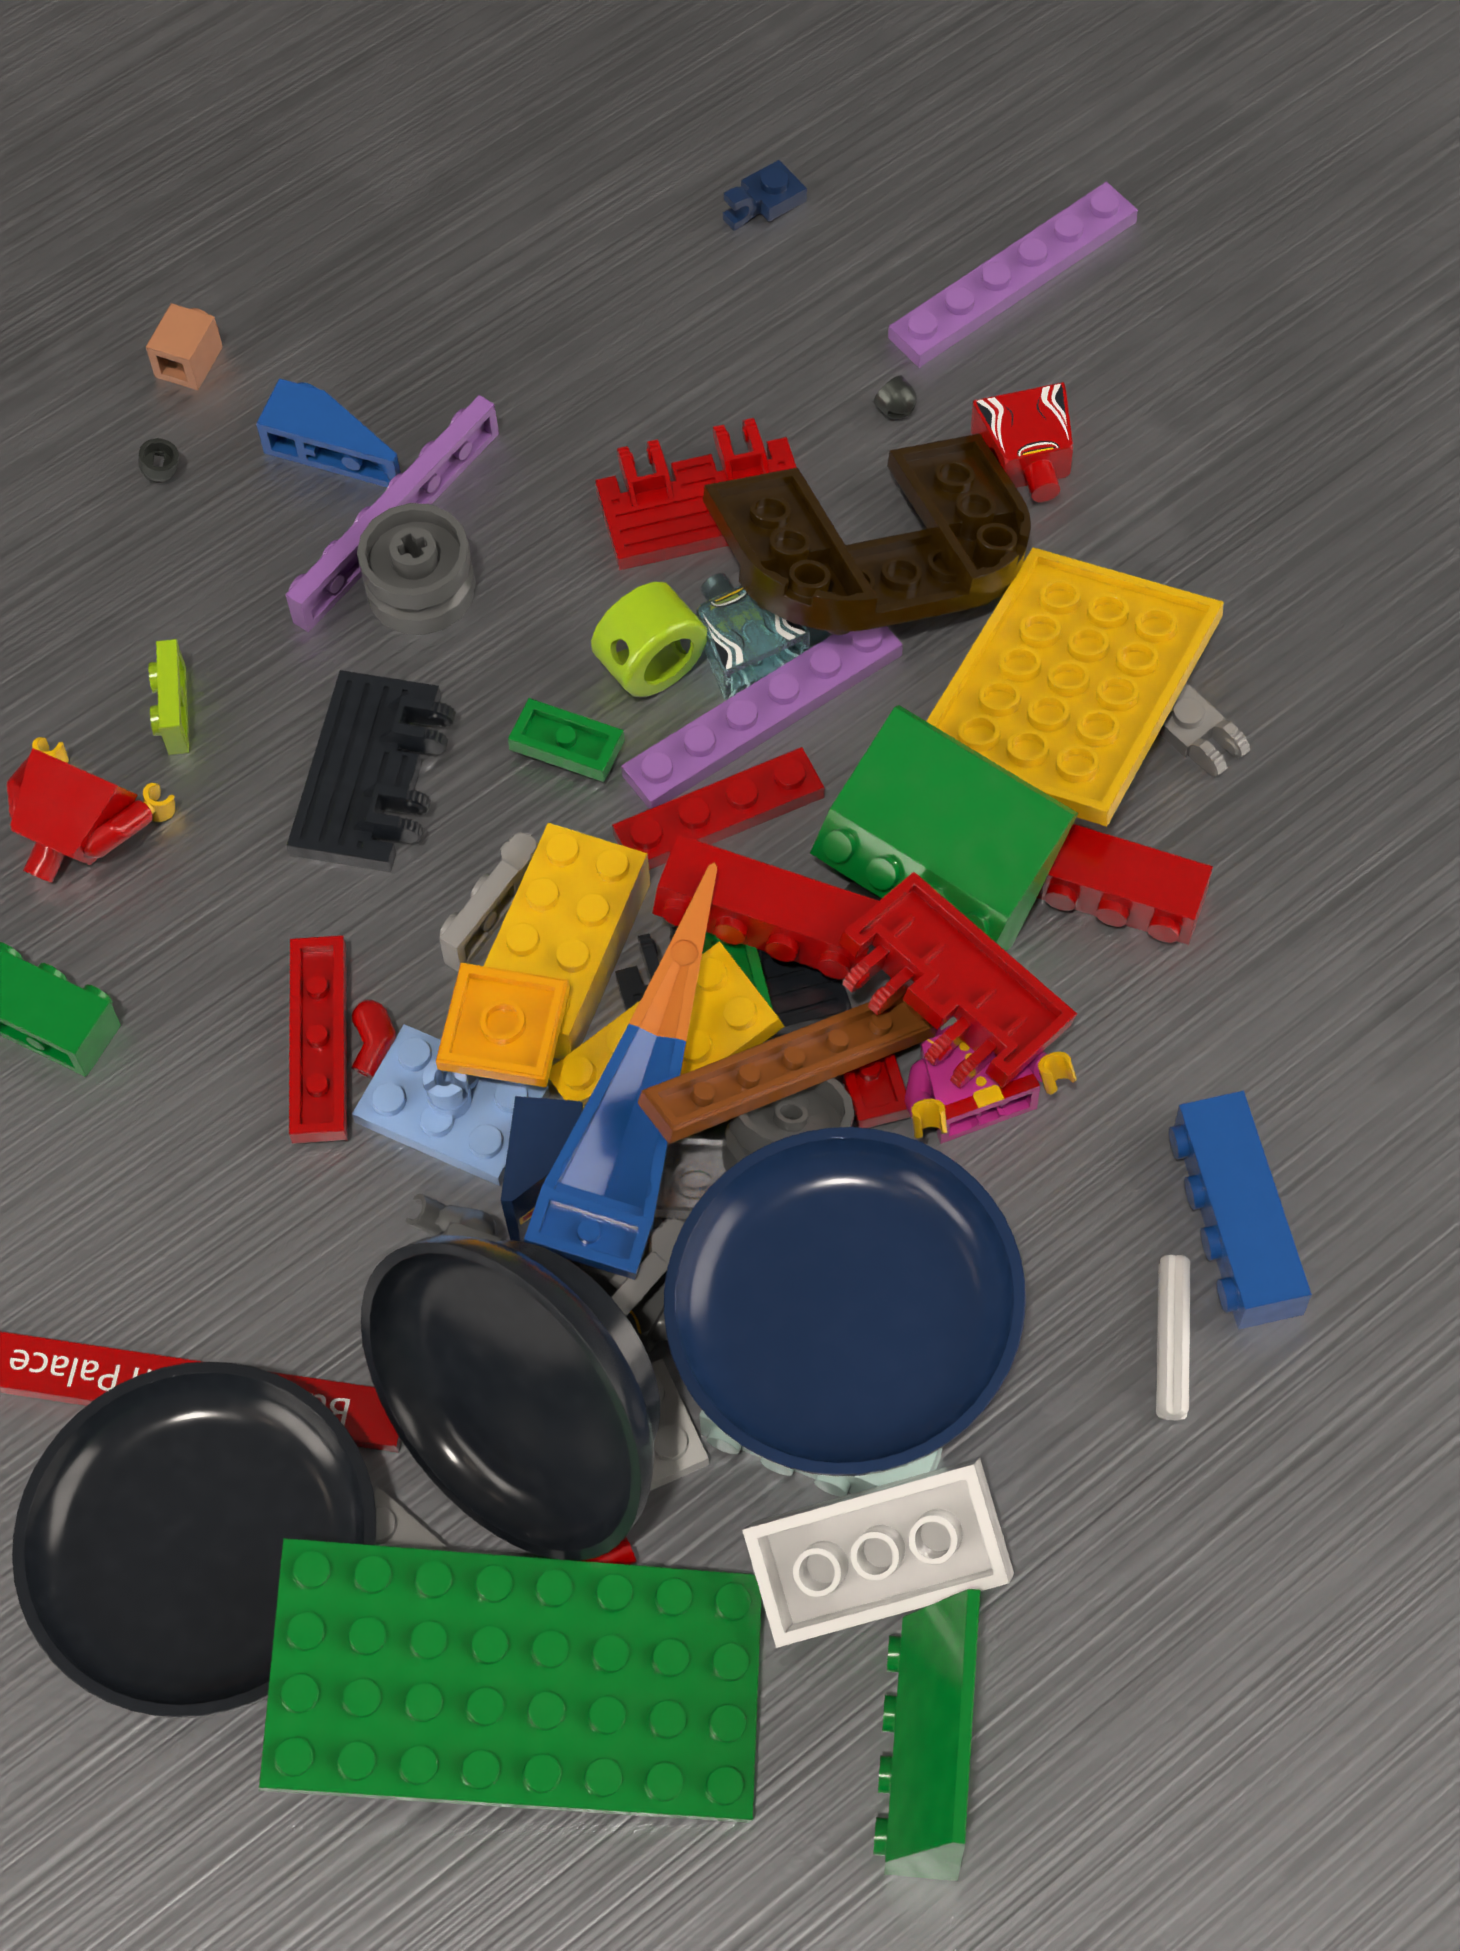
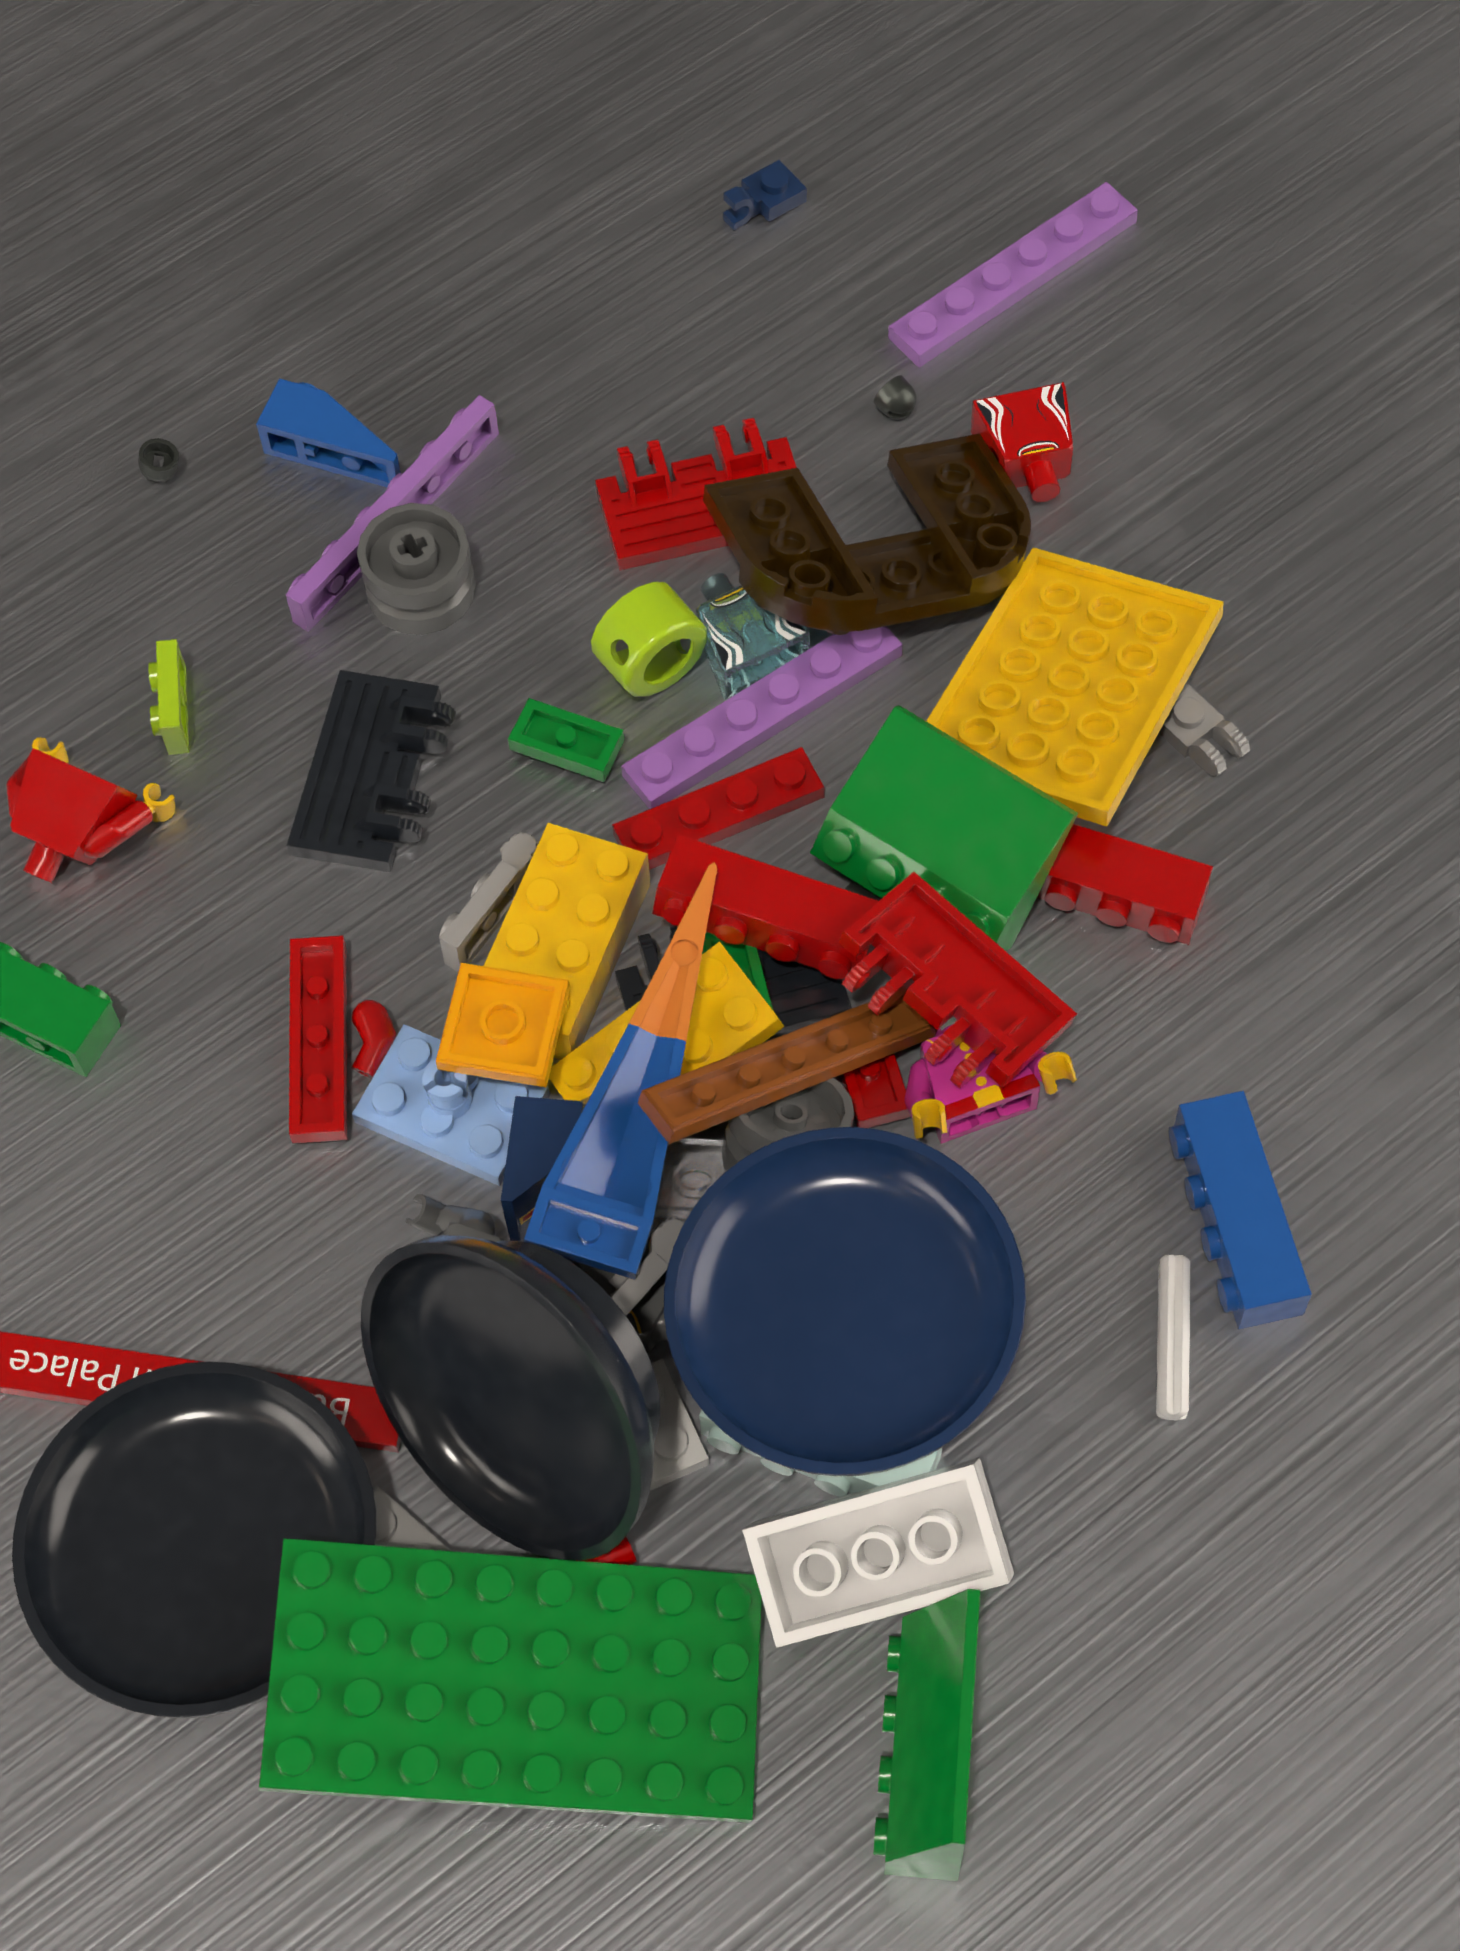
nougat brick [146,303,223,390] -> none

